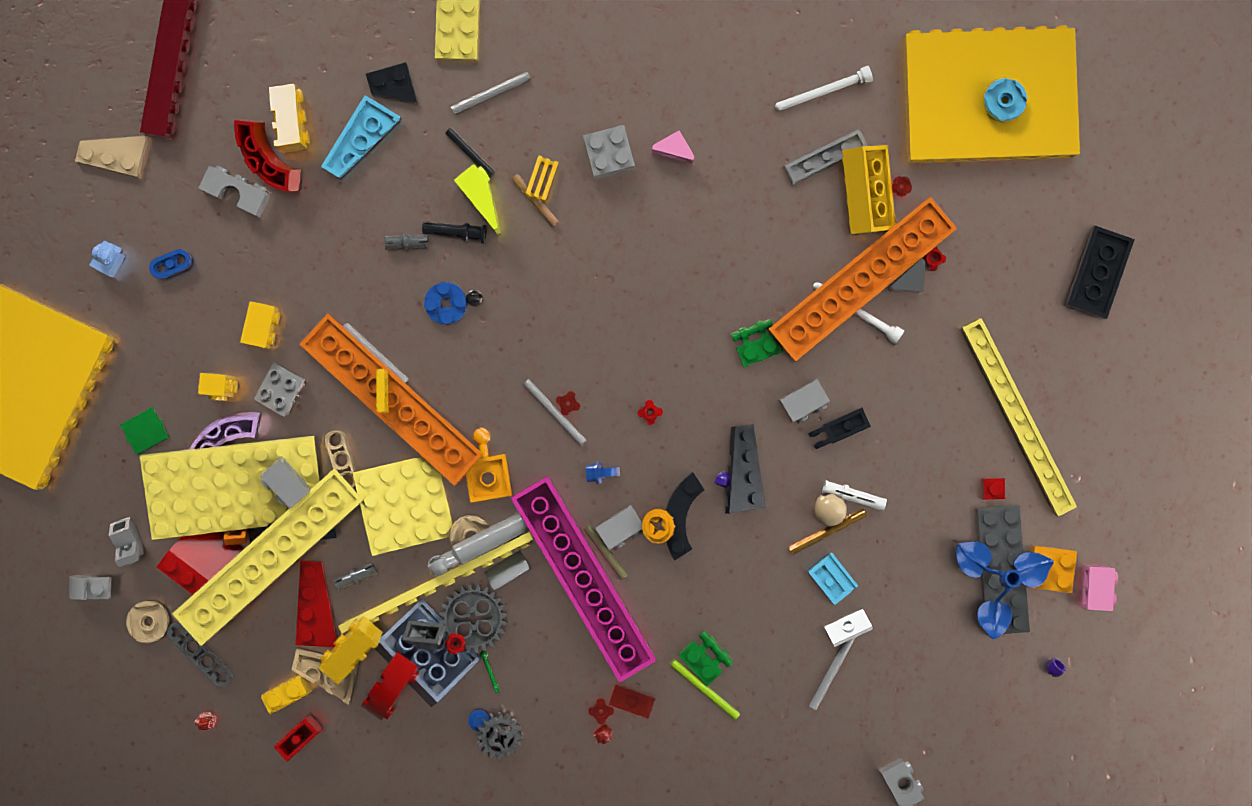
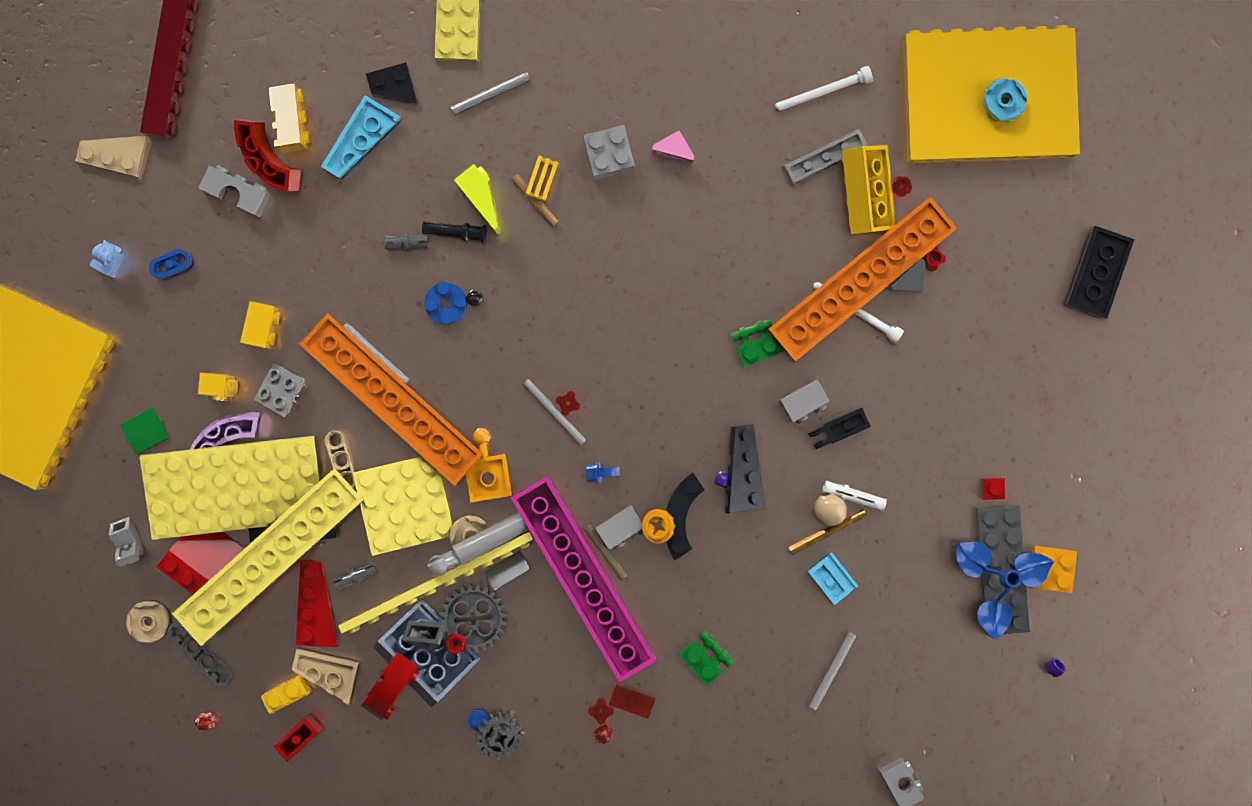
light grey brick [69,575,111,600] -> none
orange plate [224,529,249,545] -> none
light grey brick [261,456,310,508] -> none
yellow wedge [318,616,383,684] -> none
yellow tile [376,369,389,413] -> none
black bar [445,128,495,178] -> none
green hinge [479,651,500,693] -> none
red plate [638,400,663,425] -> none
lime bar [670,660,740,720] -> none
white plate [825,609,873,647] -> none
light yellow plate [961,318,1077,516] -> none
bright pink brick [1082,565,1118,611] -> none

